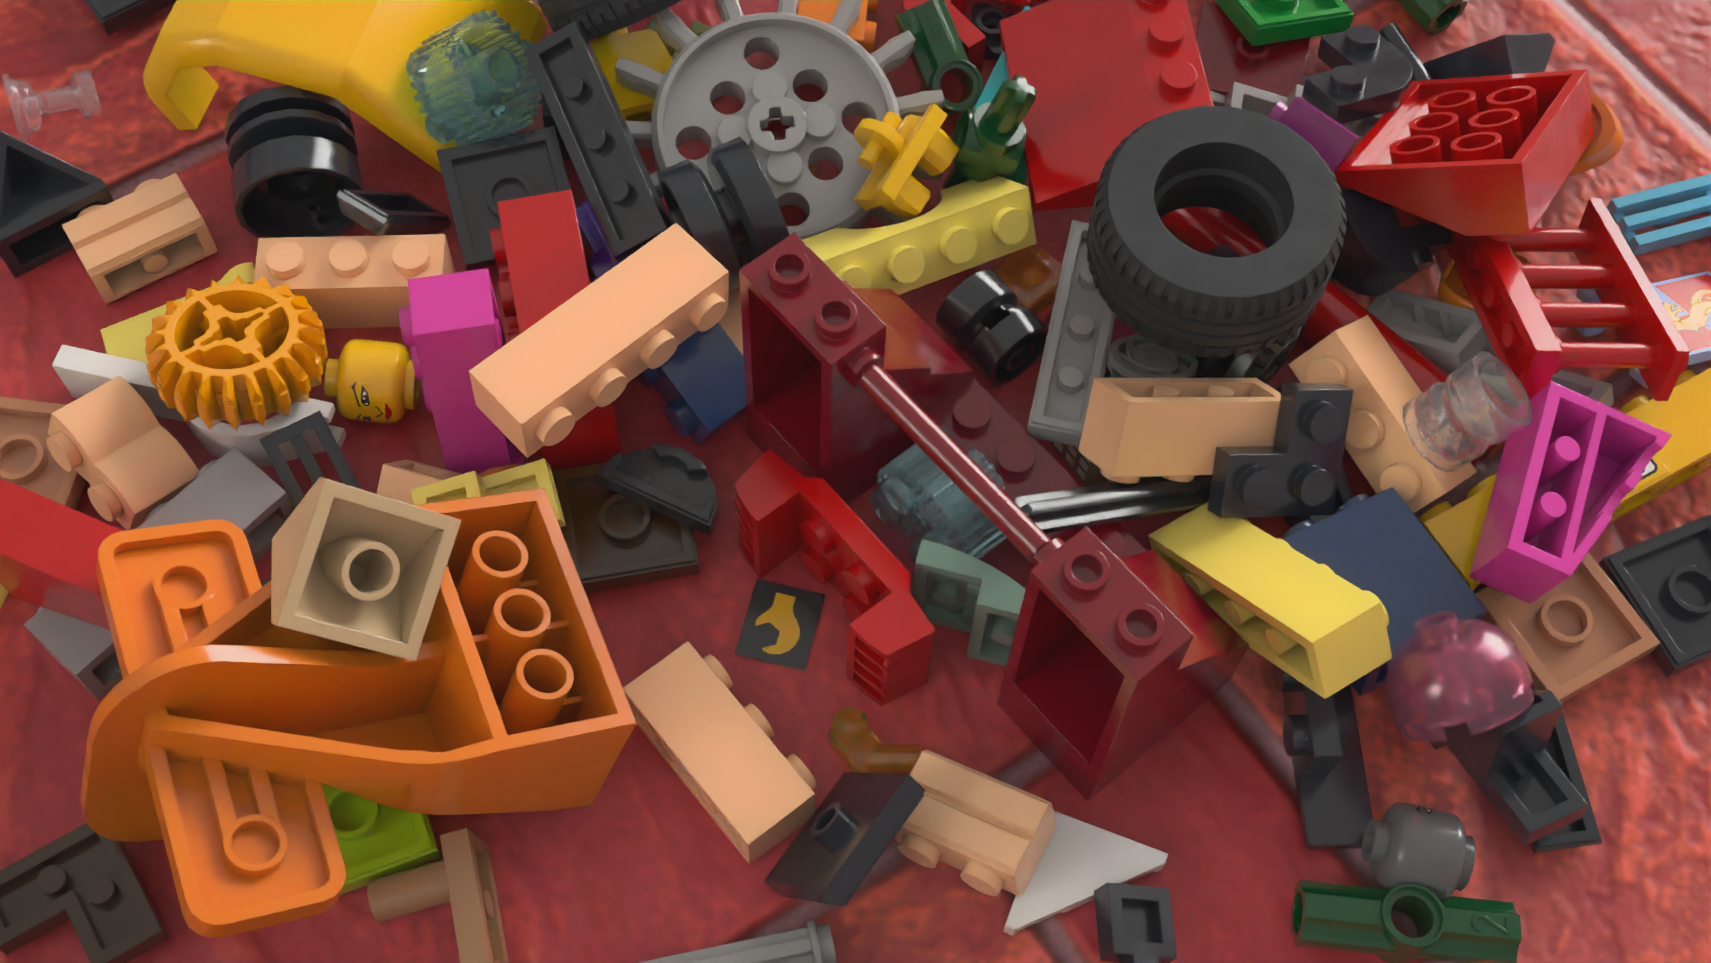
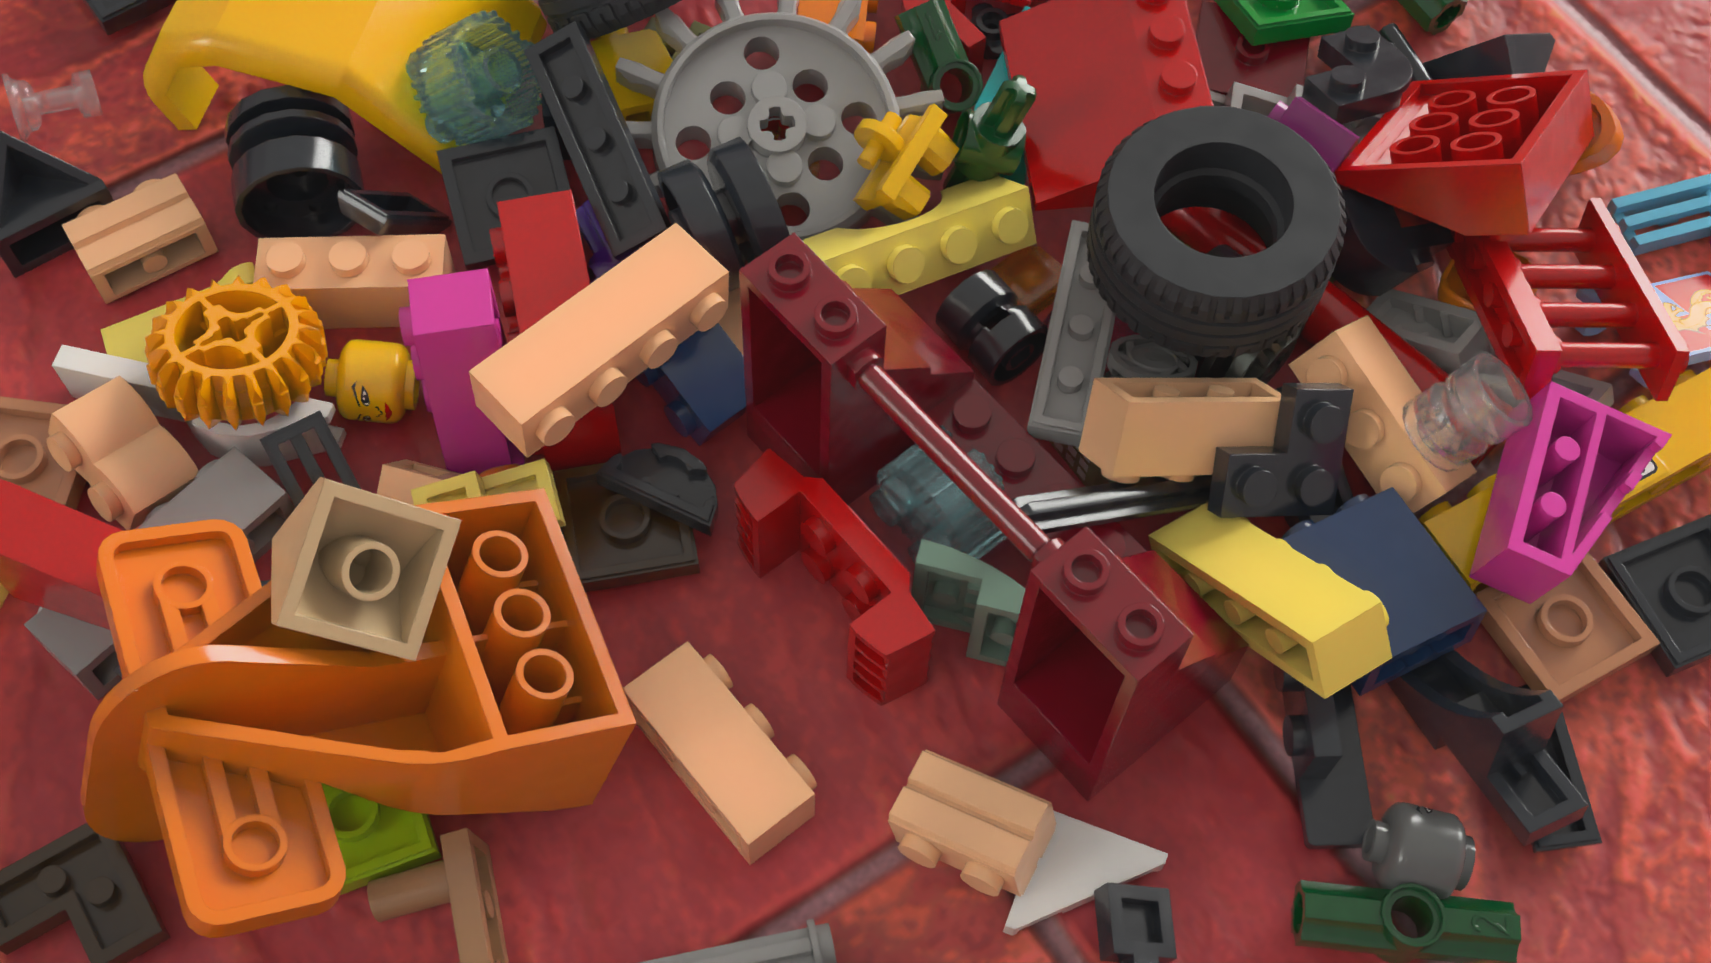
black sticker [735,579,825,671] -> none
black plate [764,772,926,906] -> none
clear yellow arm [828,707,920,775] -> none
clear pink cylinder [1385,611,1536,742] -> none

